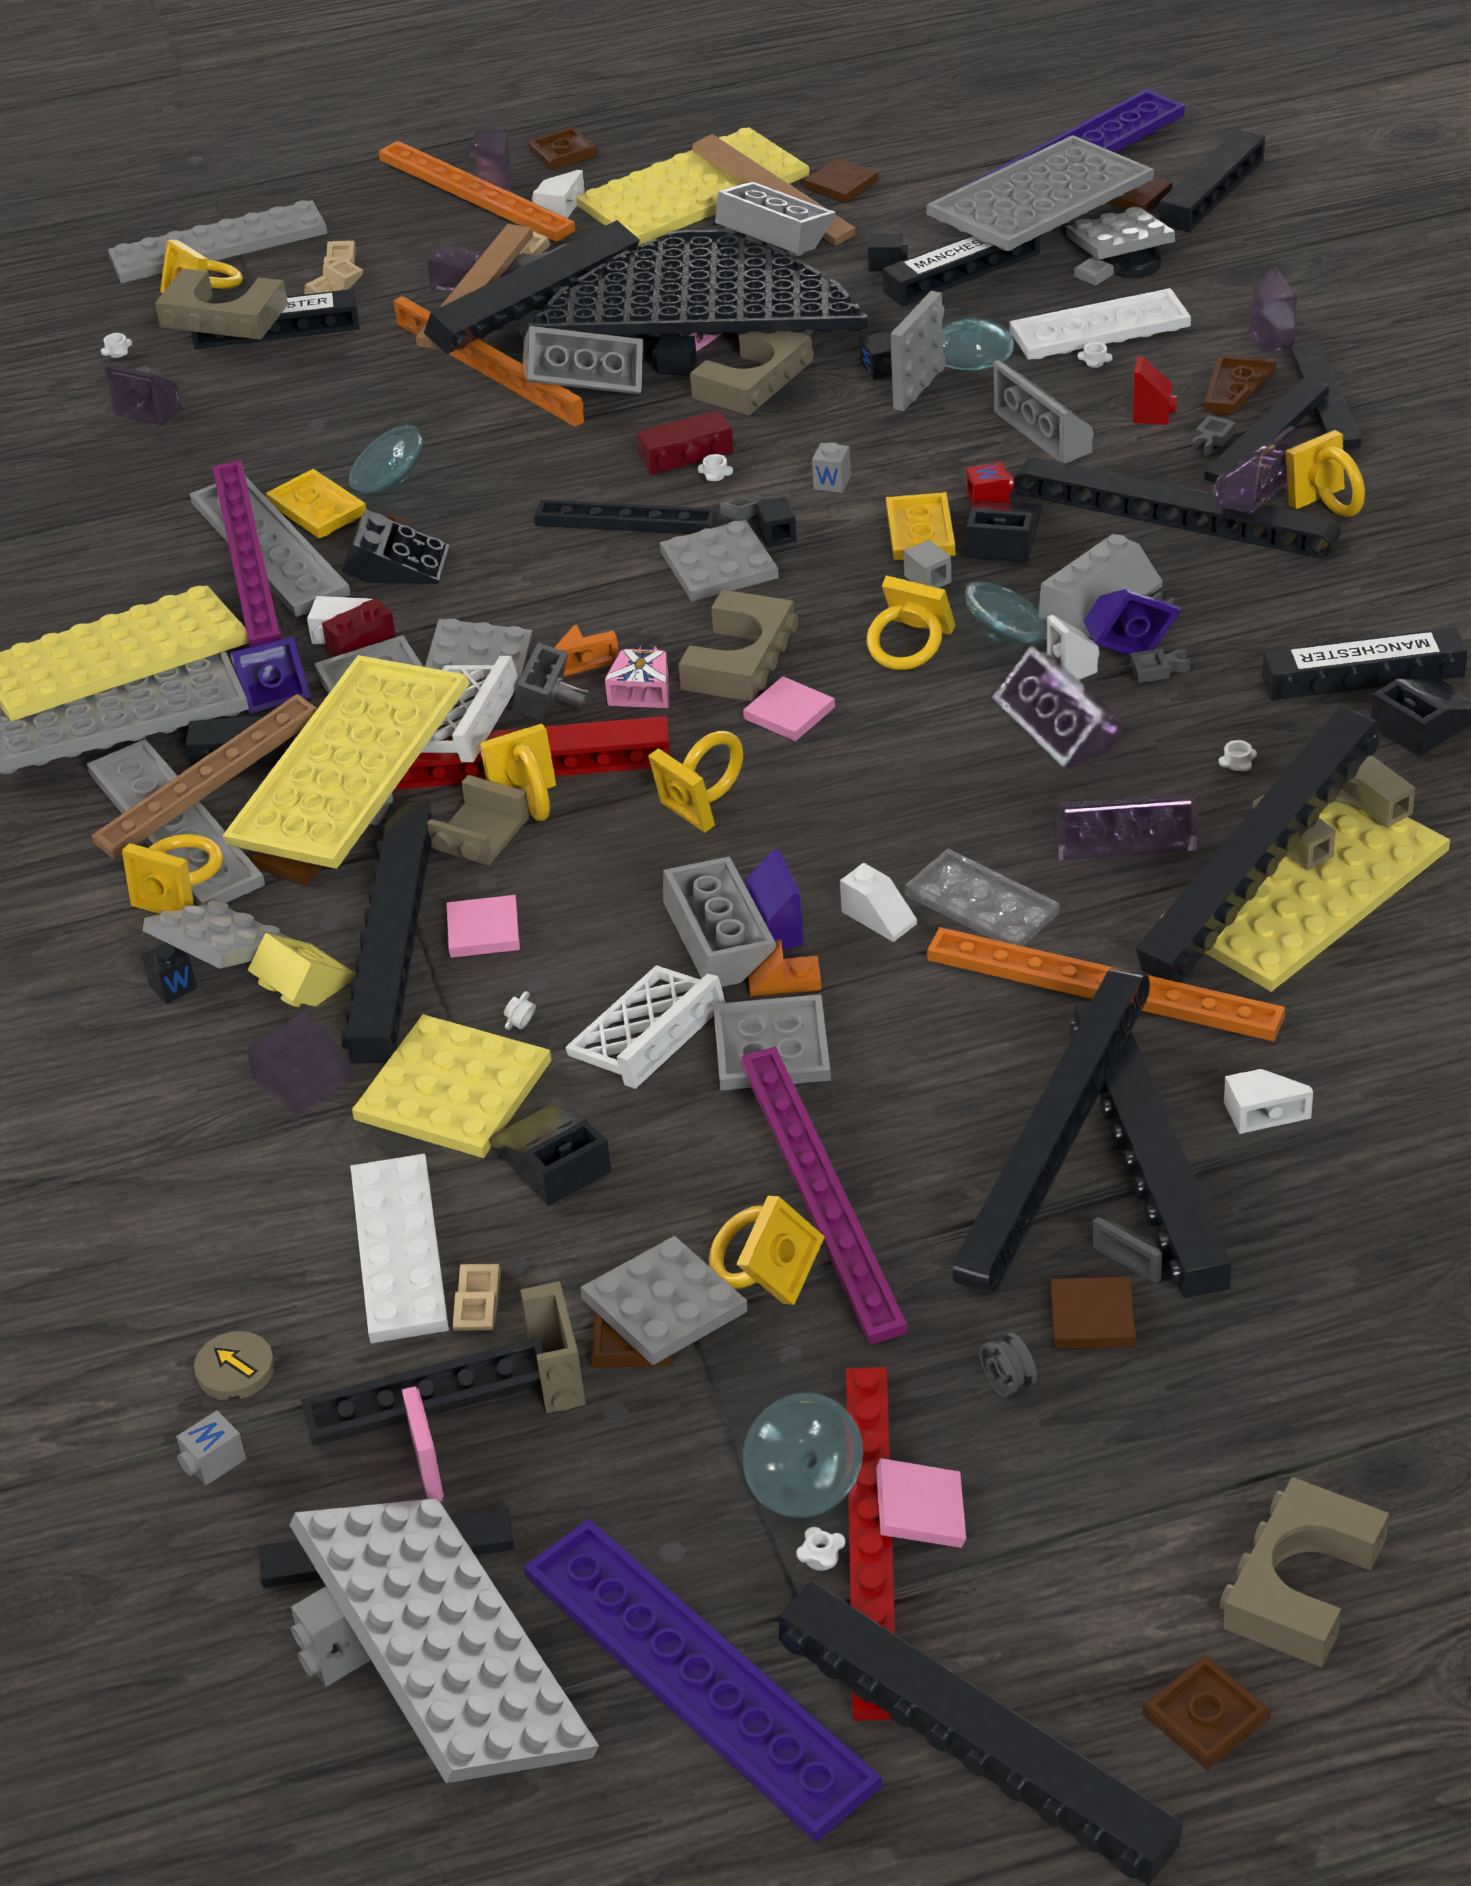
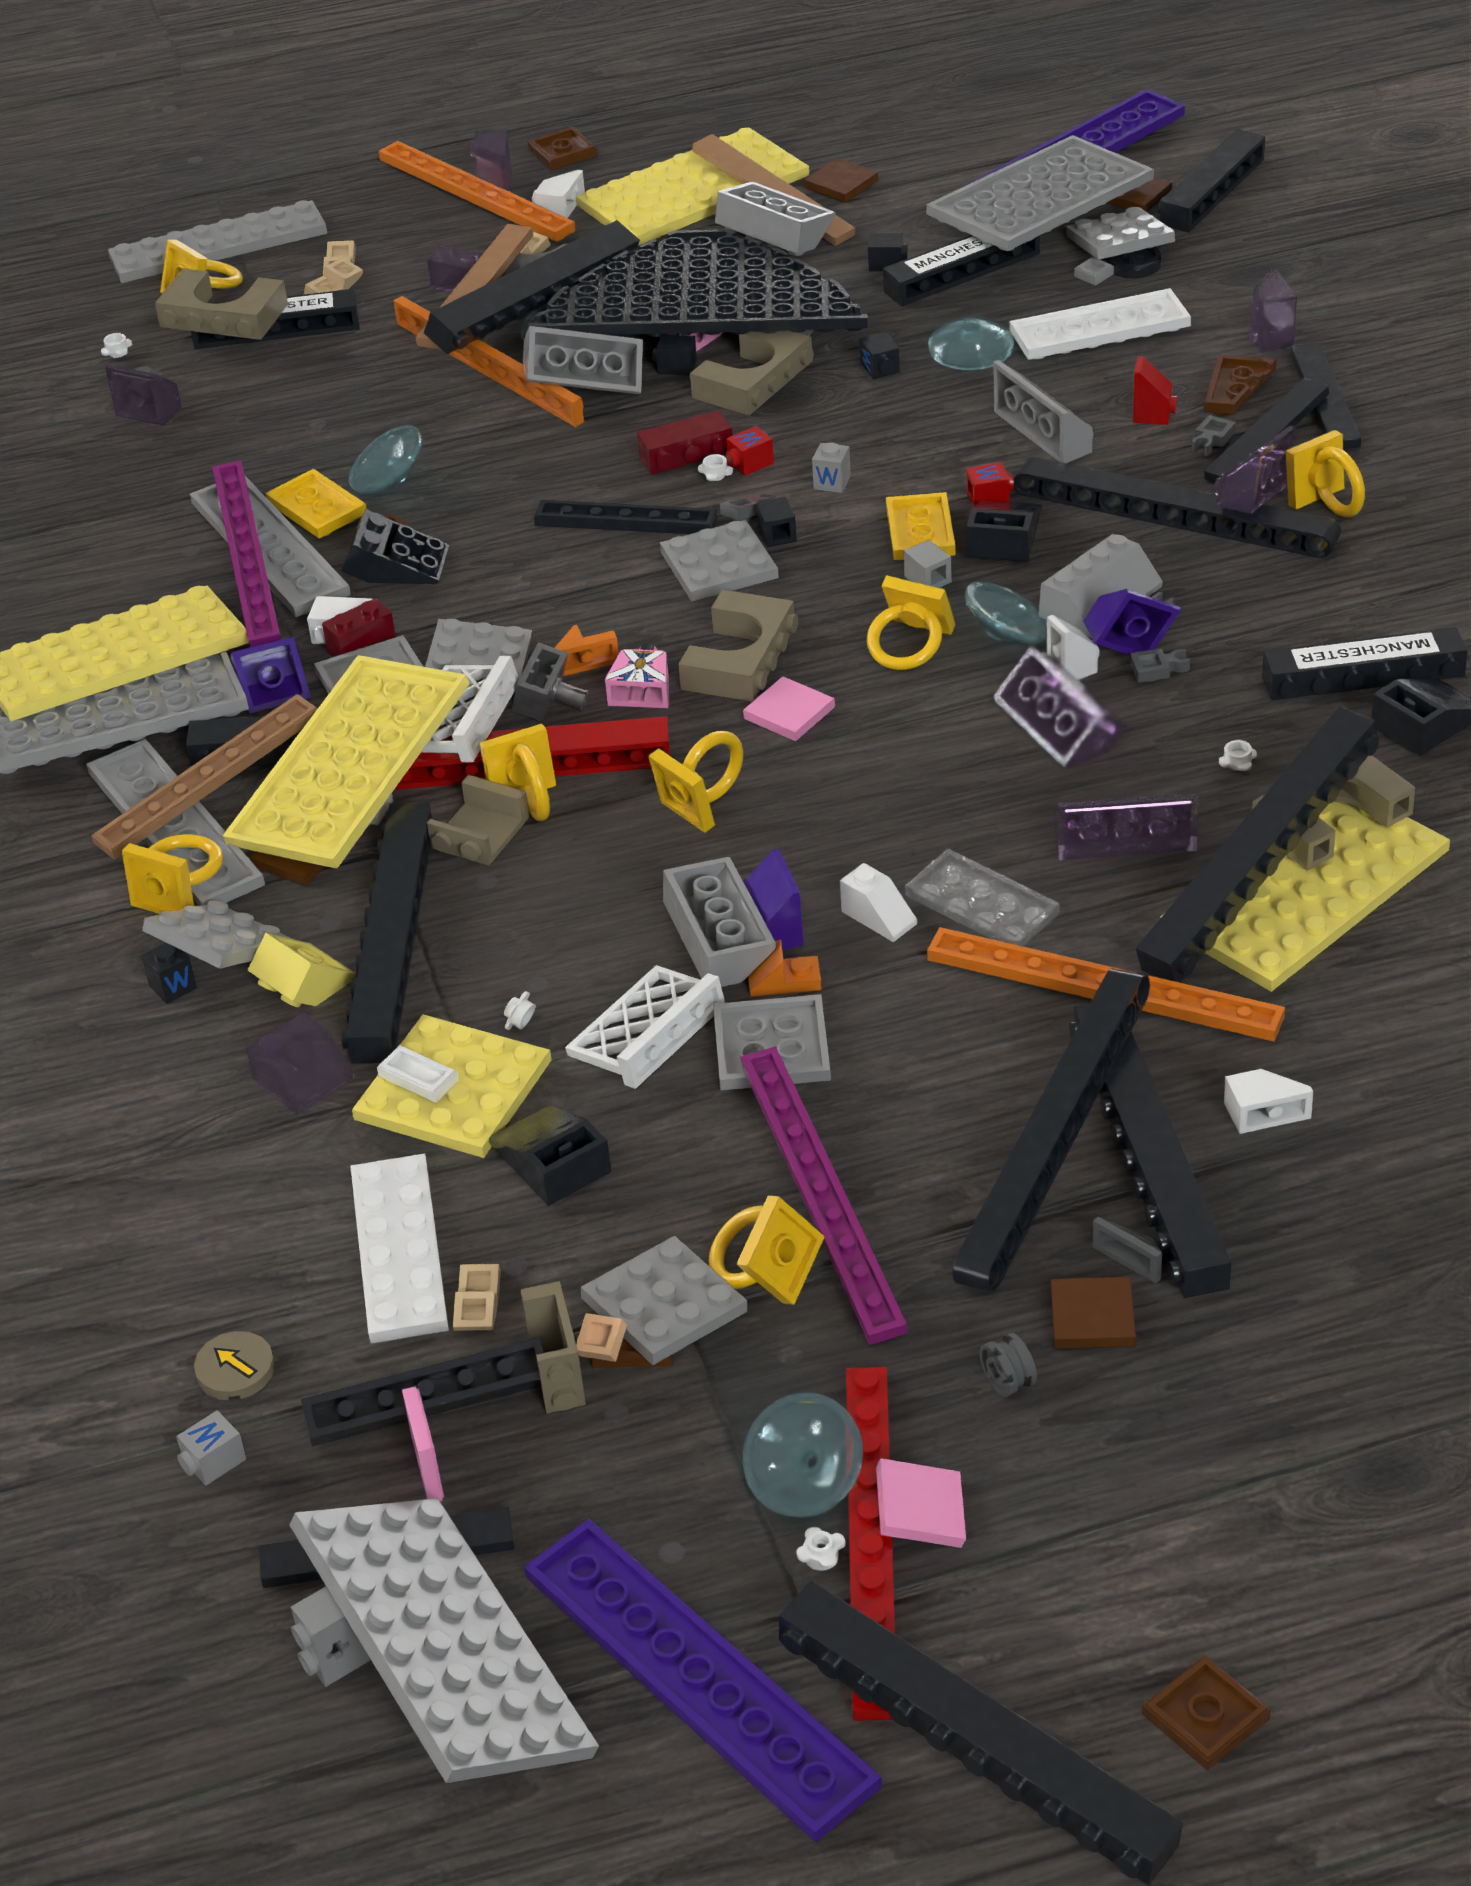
bright pink tile [447,895,520,958] -> none
light grey plate [891,291,946,411] -> none
white plate [1078,342,1112,368] -> none
dark tan arch [1219,1477,1389,1668] -> none
none -> white tile [377,1045,459,1103]
none -> light nougat plate [576,1313,627,1362]
none -> red brick [726,426,774,476]

